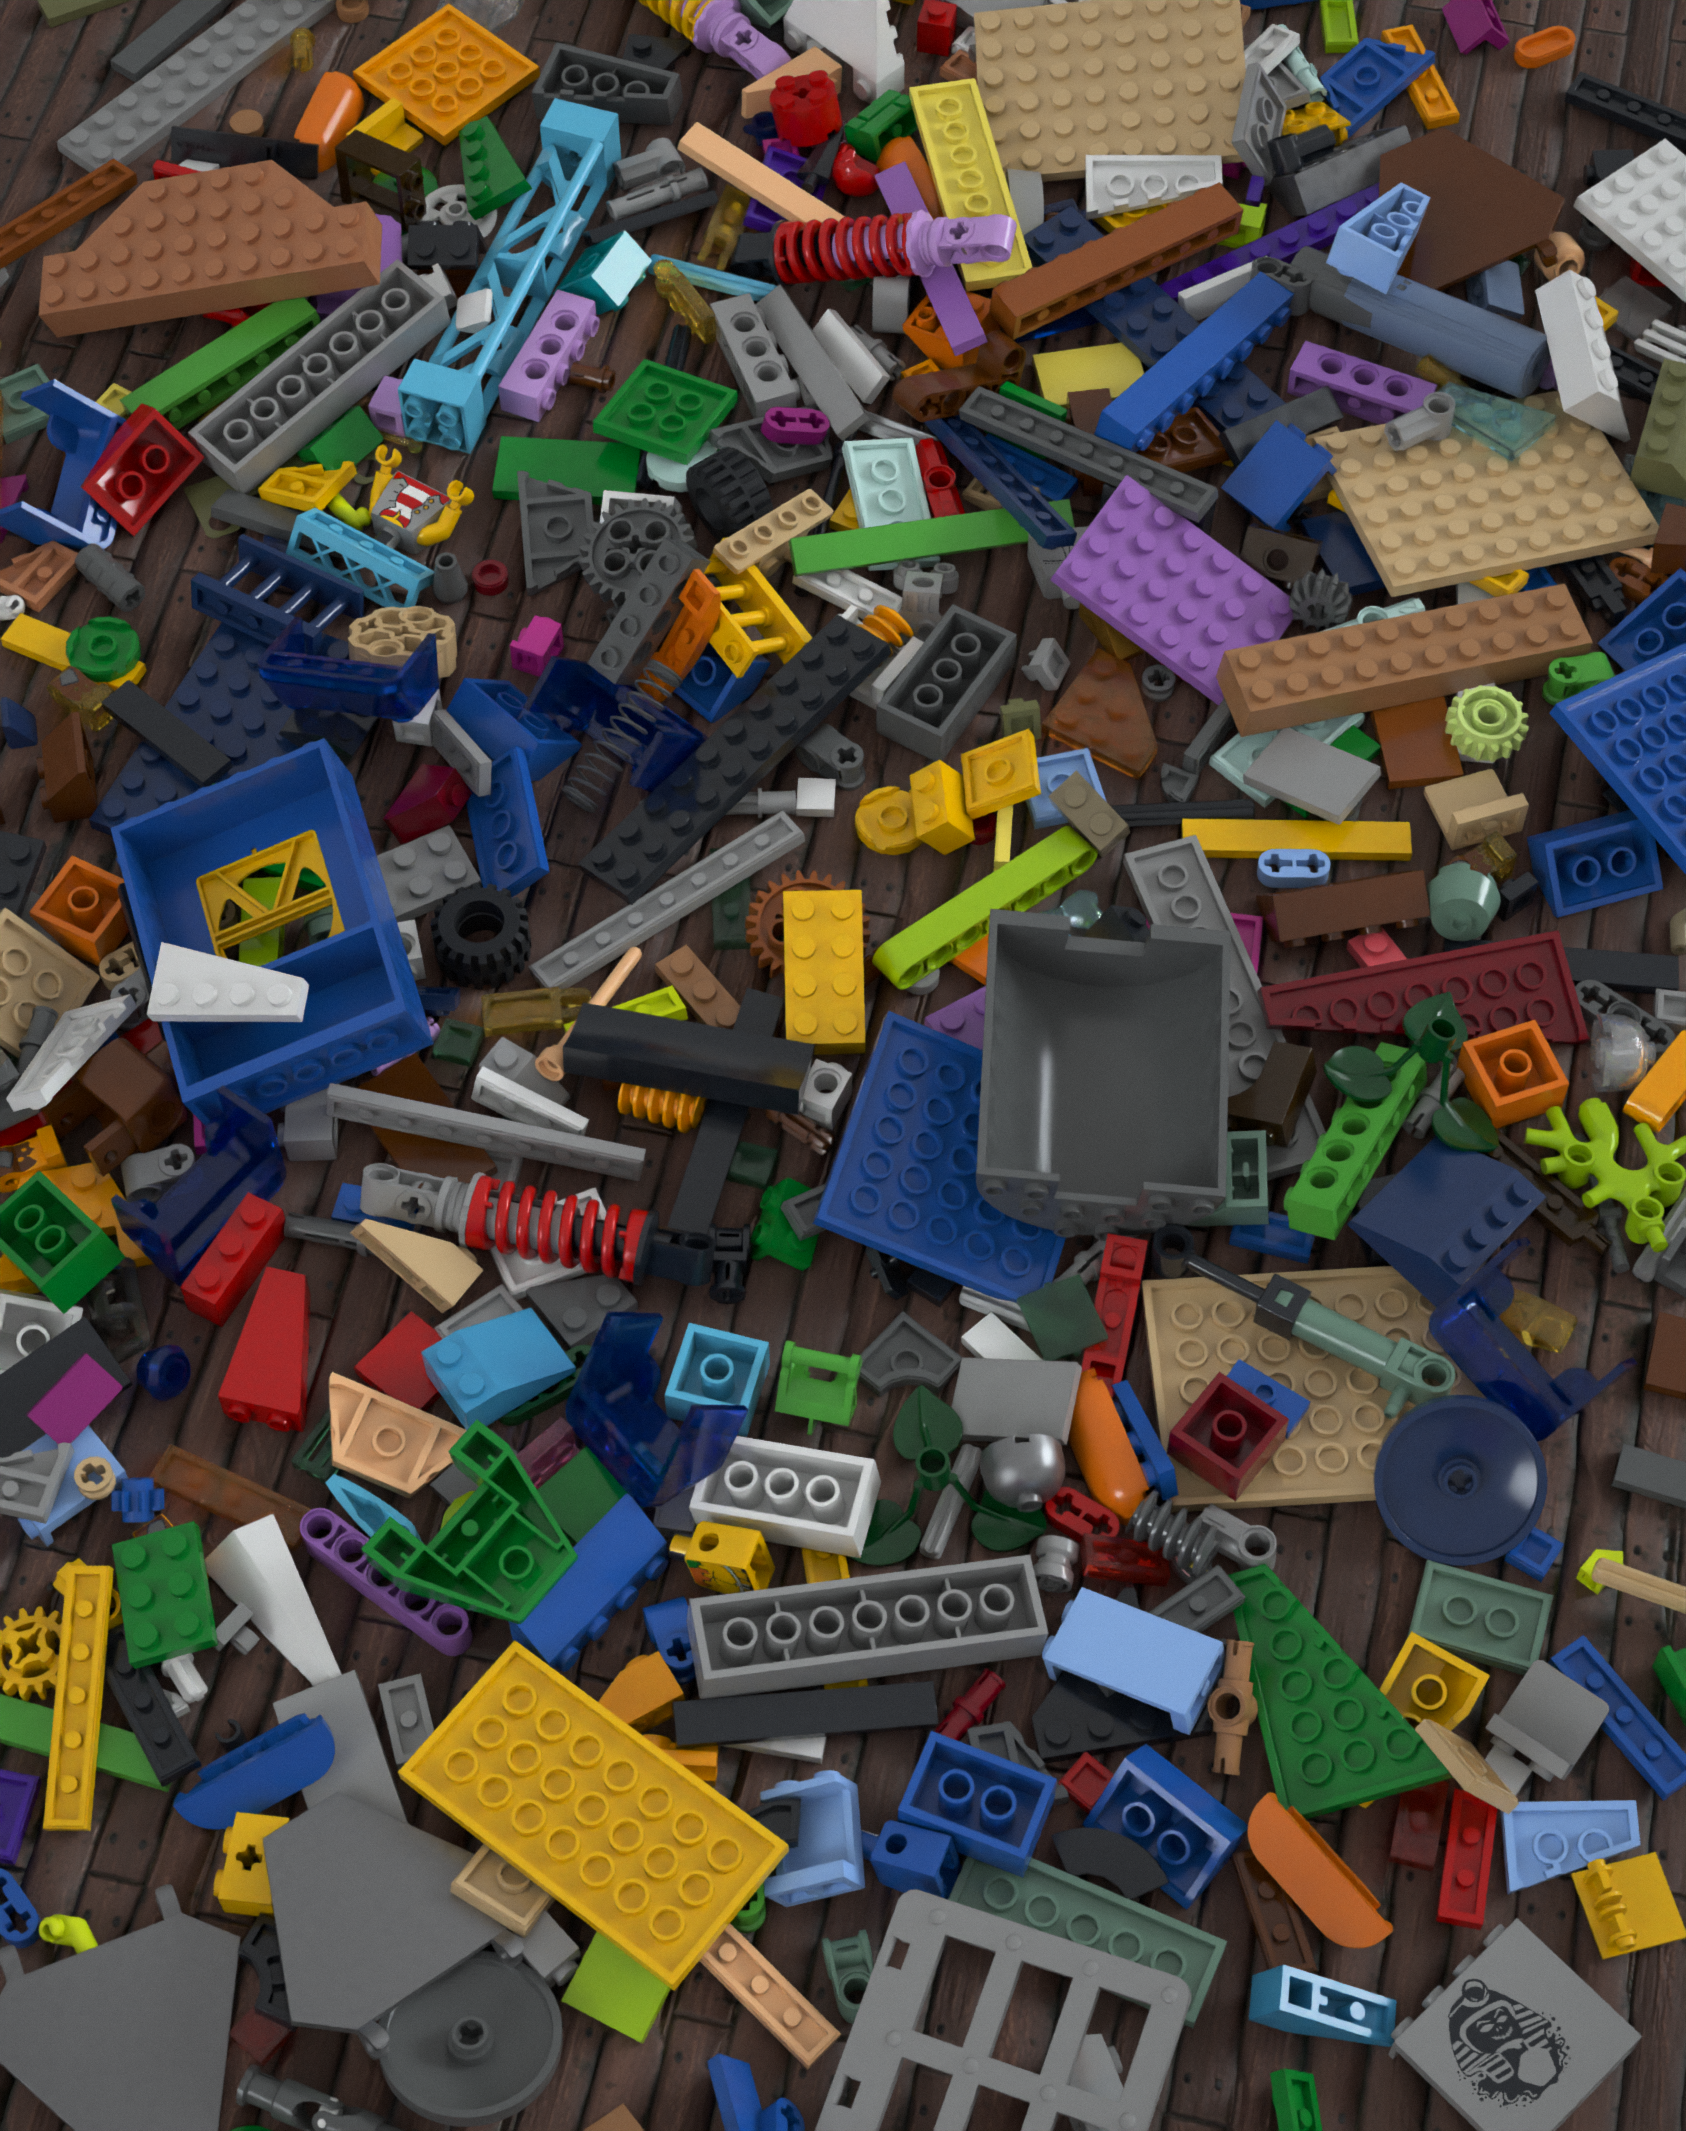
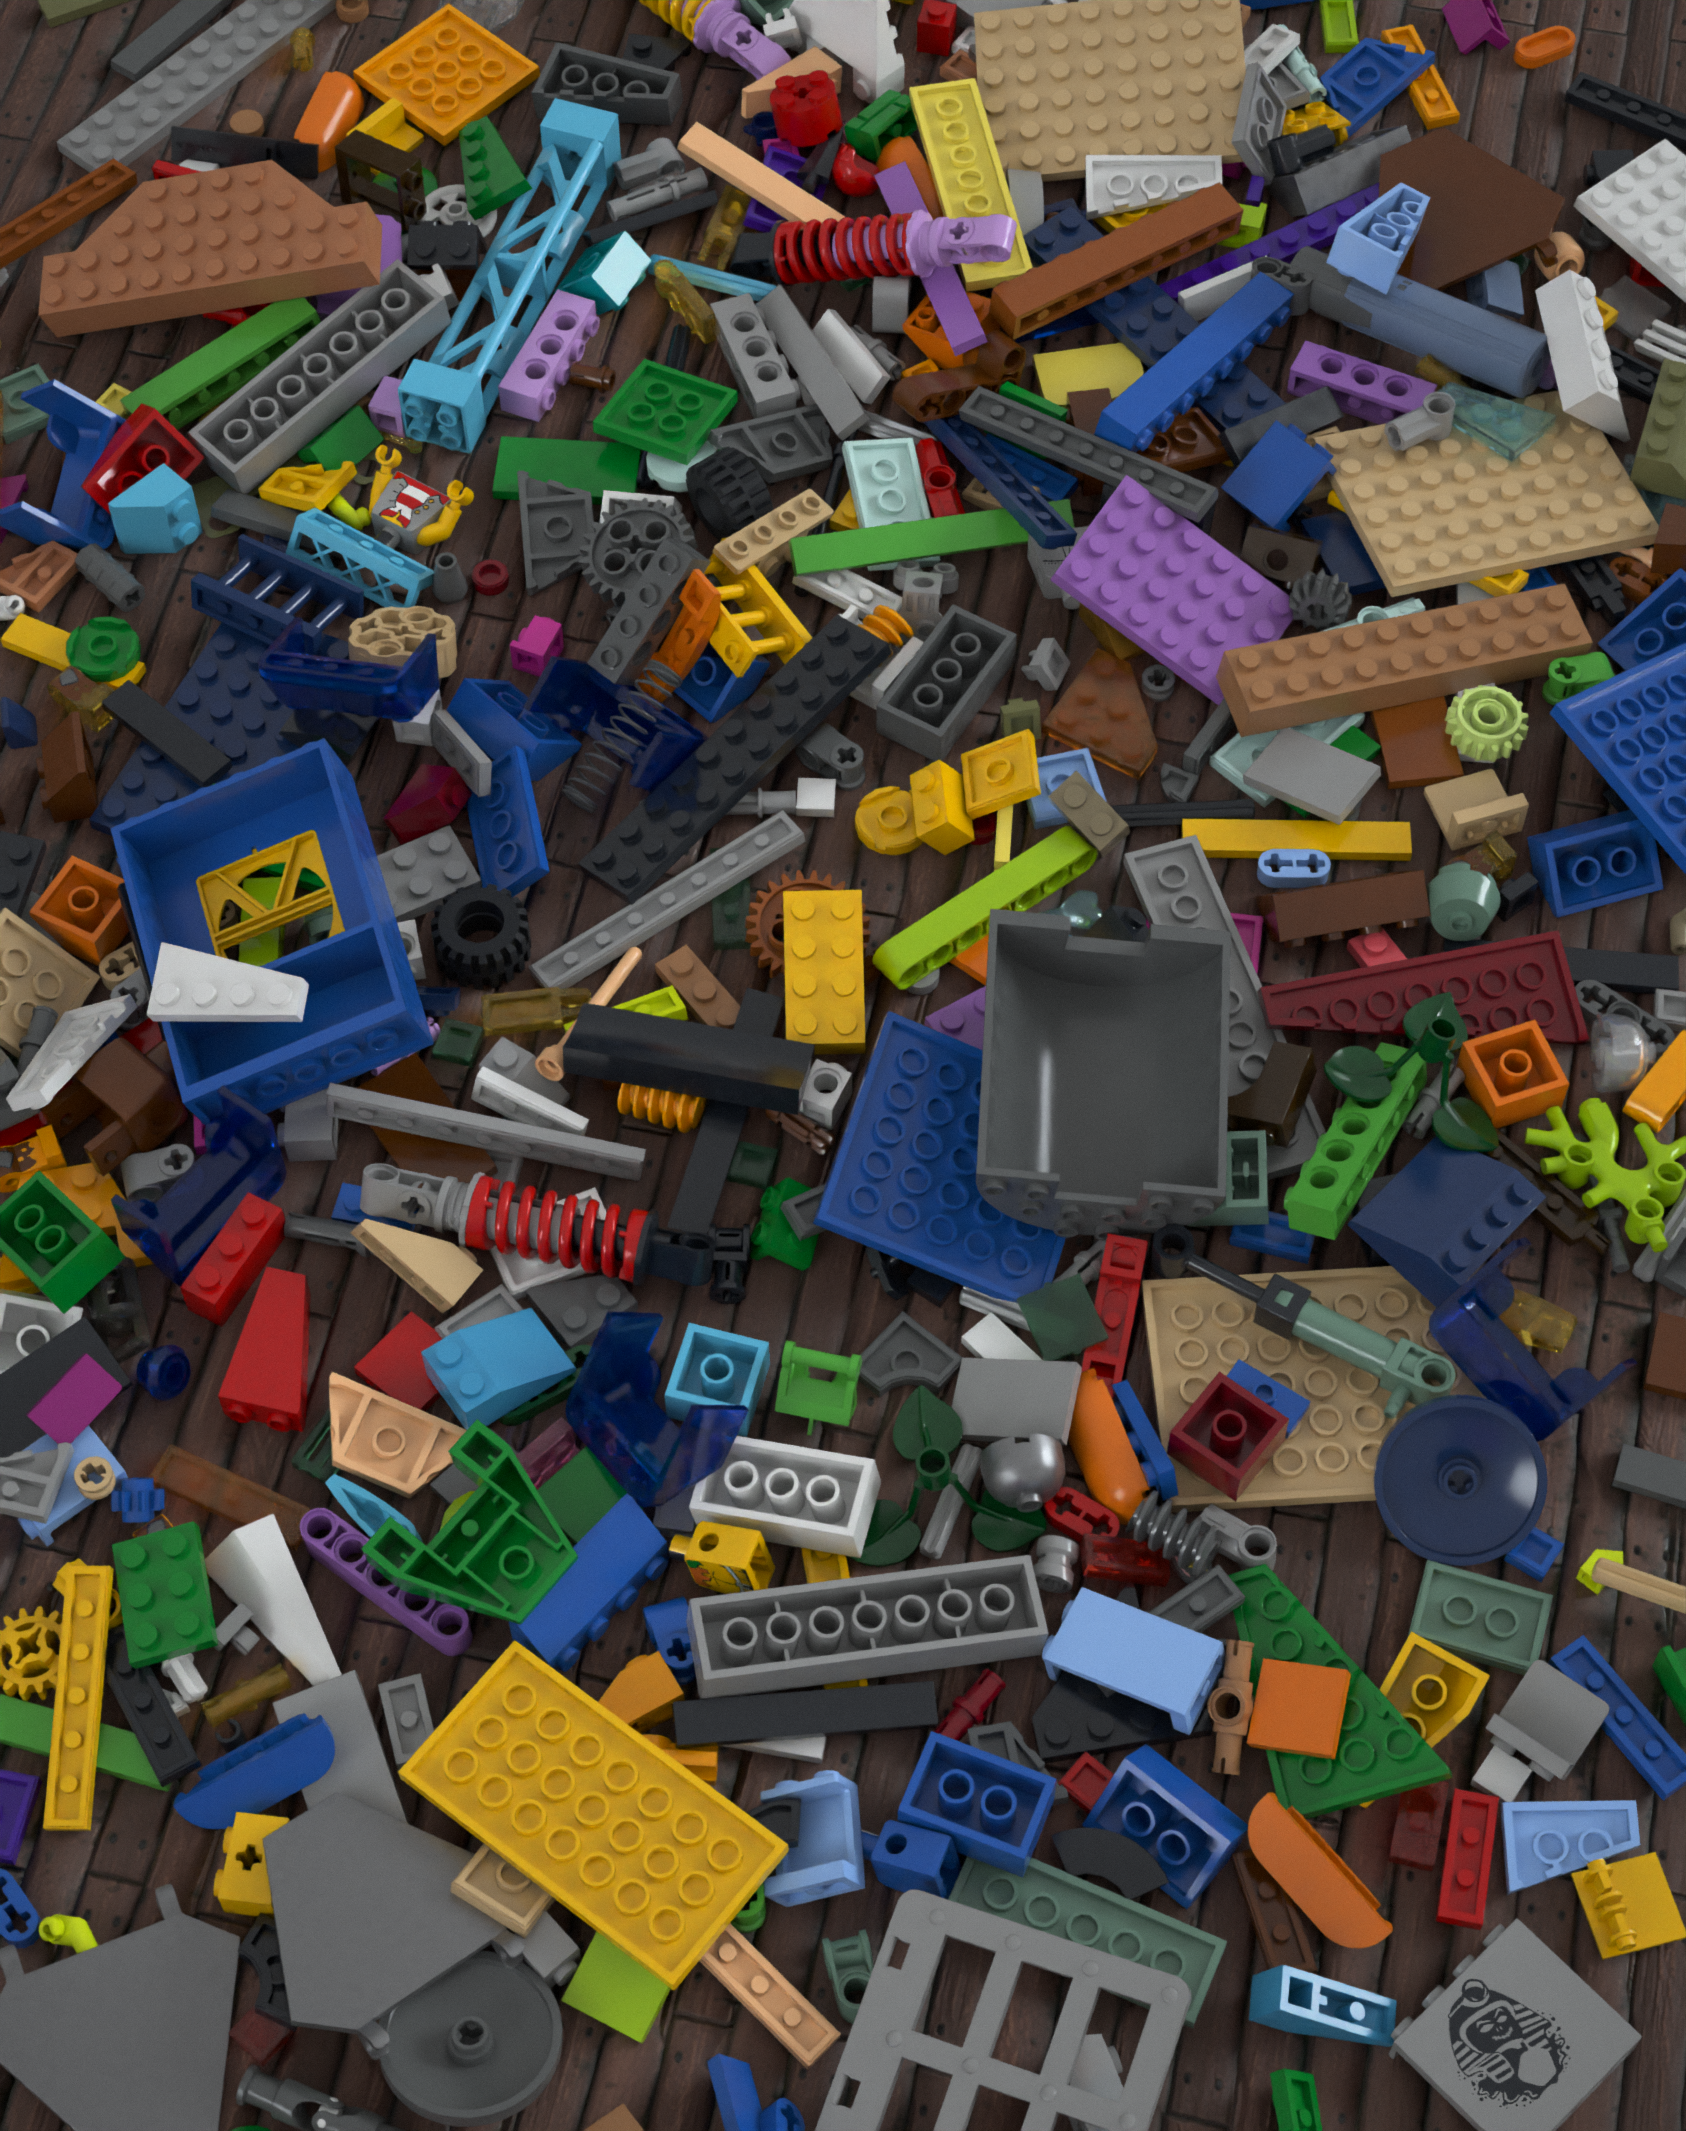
white slope [456,288,493,334] -> none
magenta beam [761,407,830,445] -> none
tan tile [1415,1718,1519,1814] -> none
none -> medium azure slope [108,463,203,554]
none -> clear yellow pin [200,1663,292,1728]
none -> white tile [763,8,803,49]
none -> orange tile [1247,1658,1351,1760]

